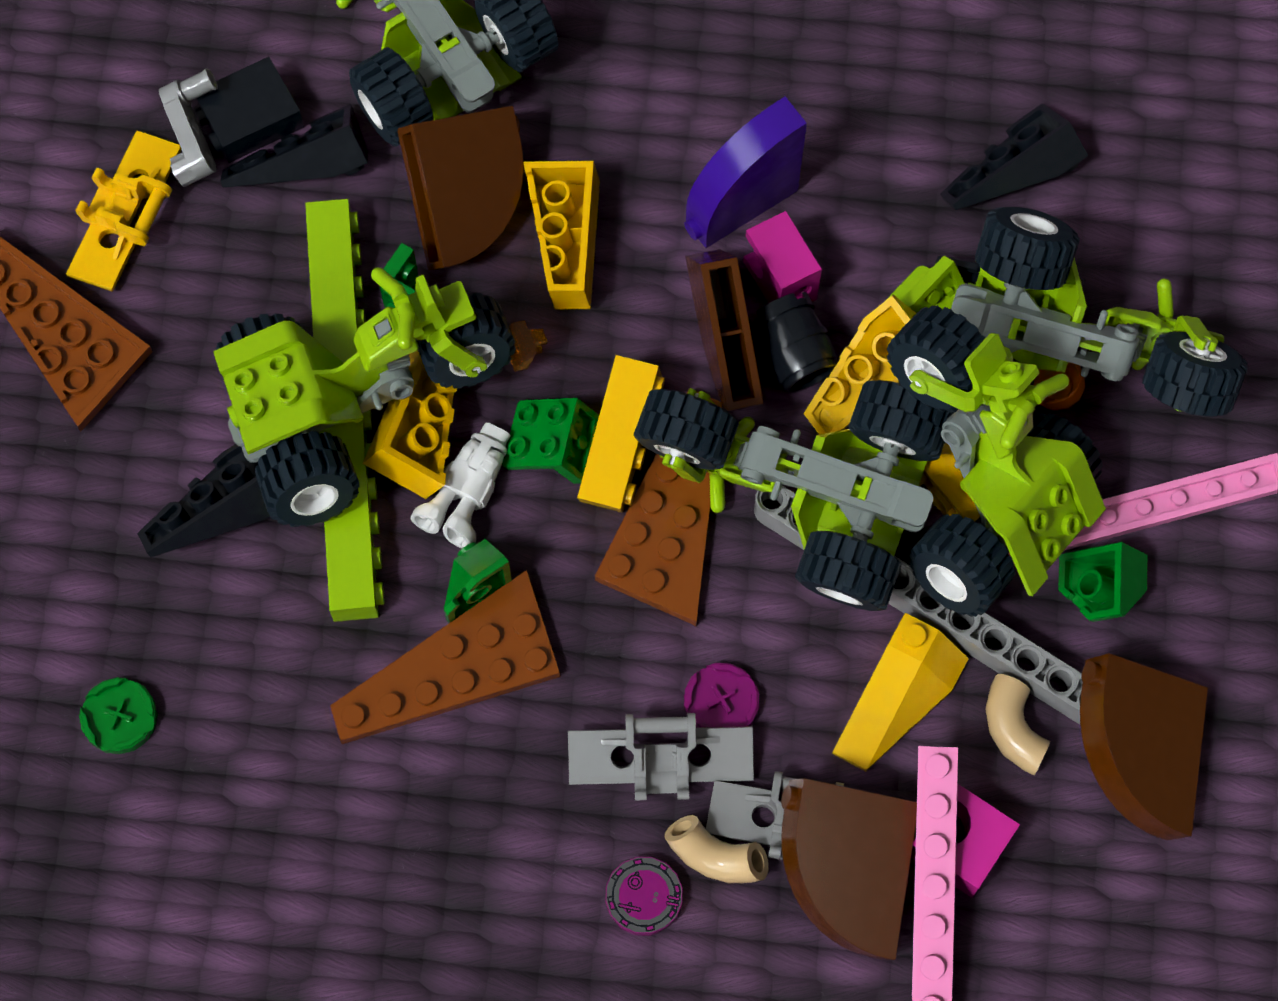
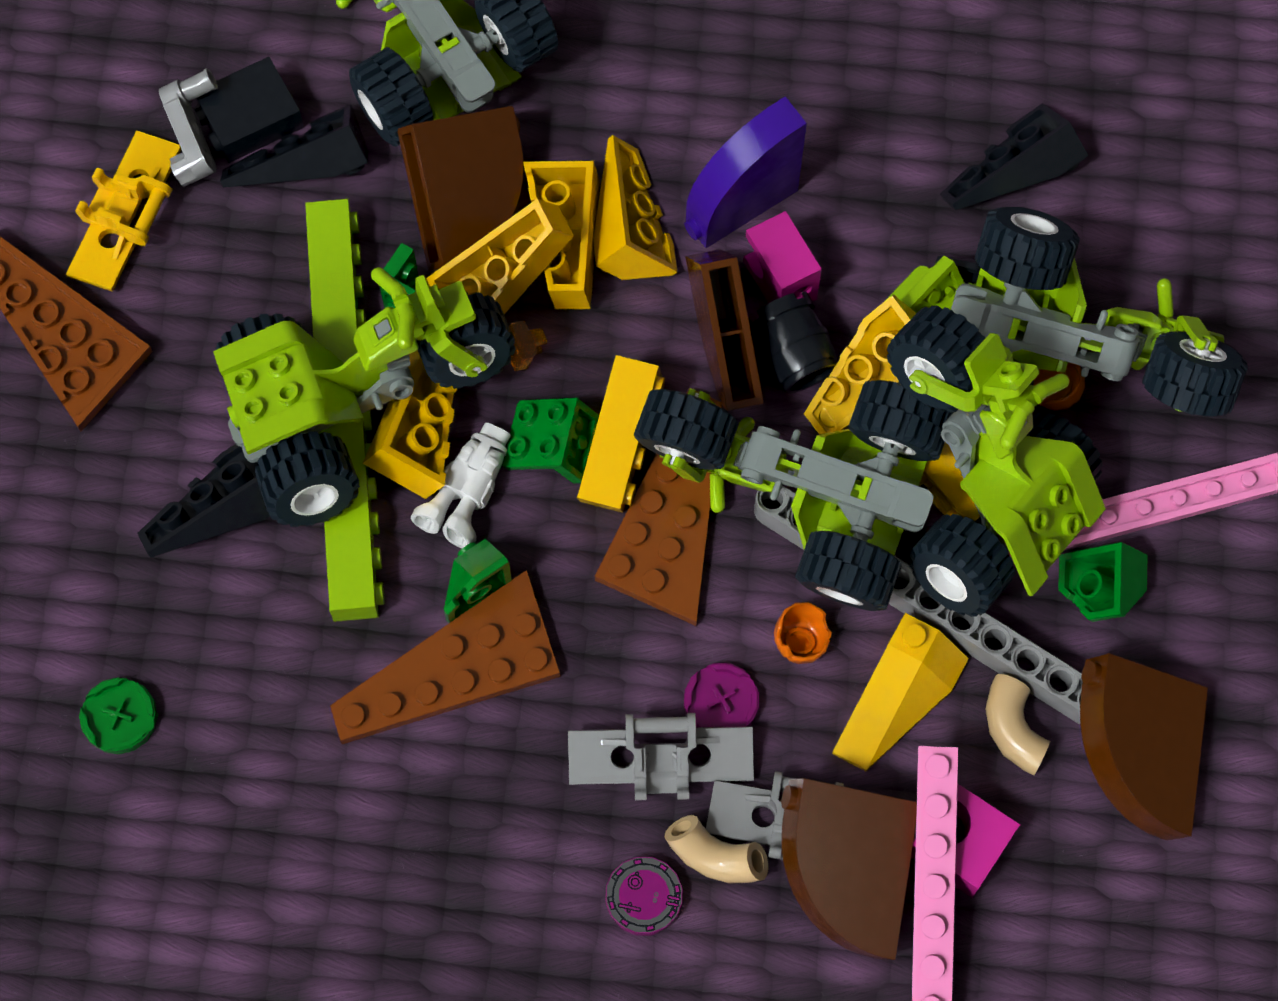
none -> yellow wedge [426,199,574,314]
none -> yellow wedge [593,135,677,280]
none -> orange hair [774,602,832,664]

